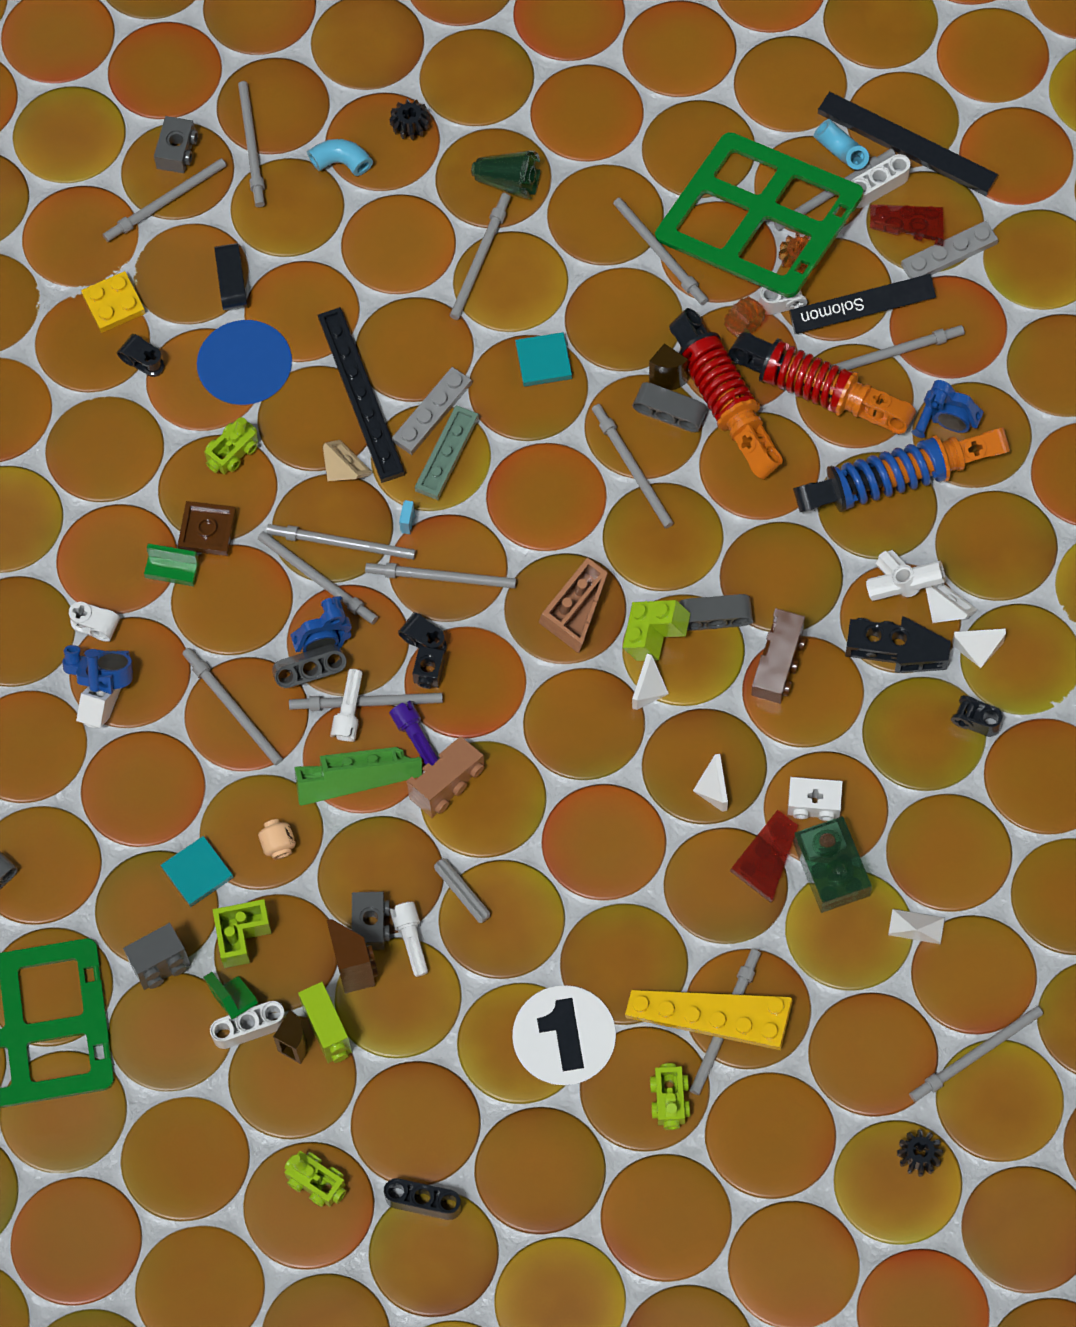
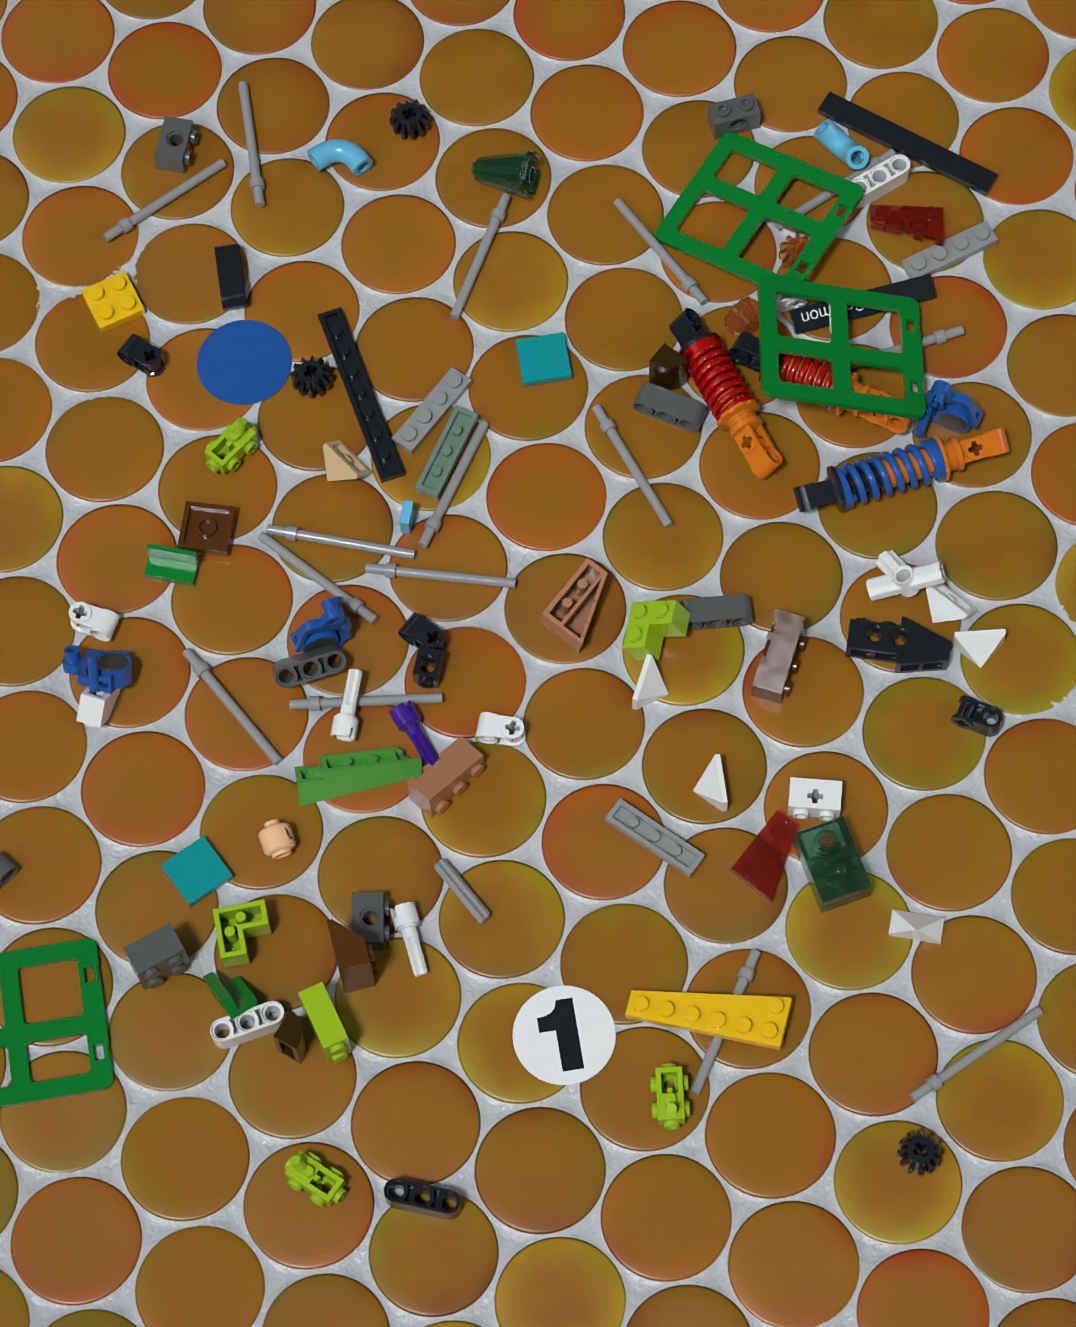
none -> black gear [290,355,333,399]
none -> light grey bar [418,420,489,549]
none -> white piece [475,712,526,747]
none -> light grey plate [605,798,705,878]
none -> dark grey brick [707,93,761,140]
none -> green window [757,275,926,419]

